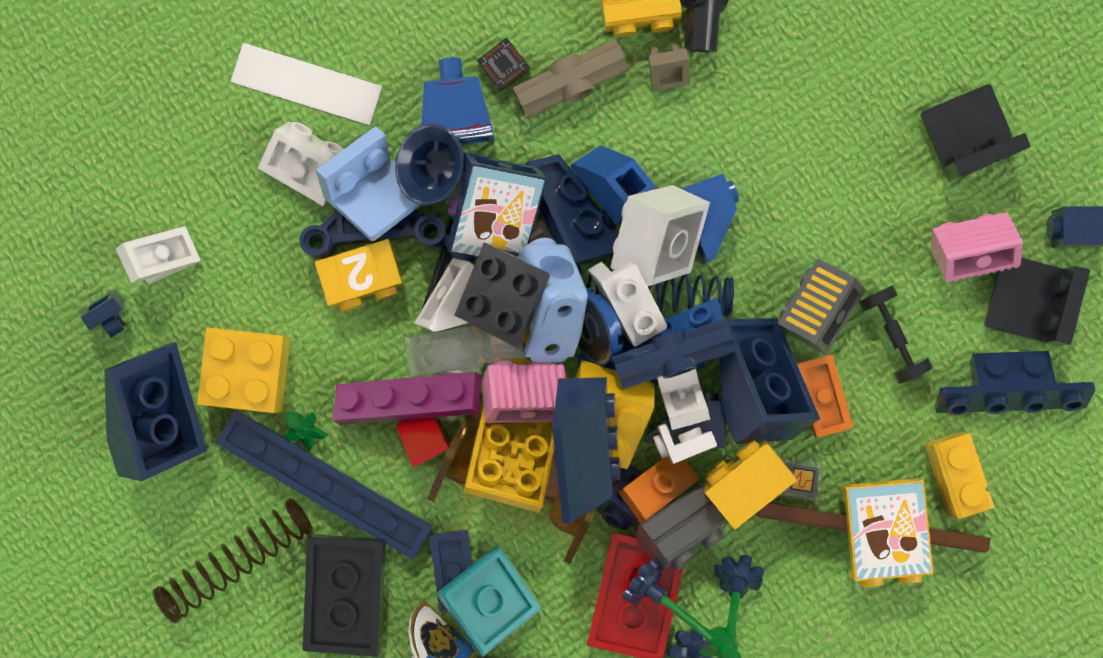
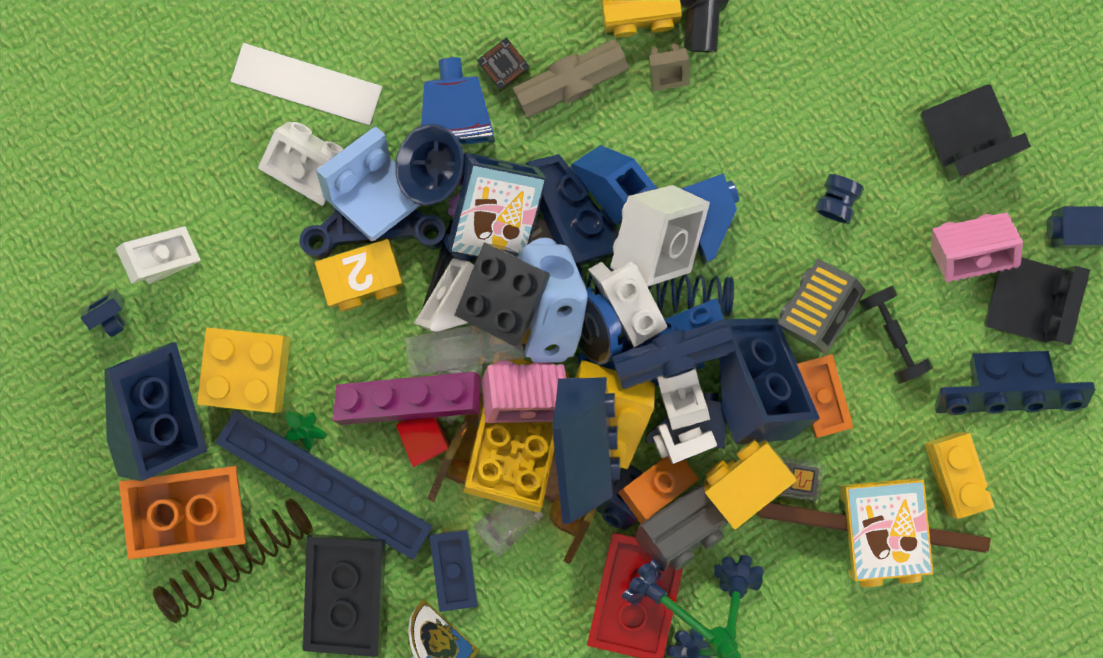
teal tile [436,546,542,656] -> none
none -> orange slope [119,466,246,560]
none -> clear arch [473,502,543,557]
none -> dark blue wheel [814,174,864,224]

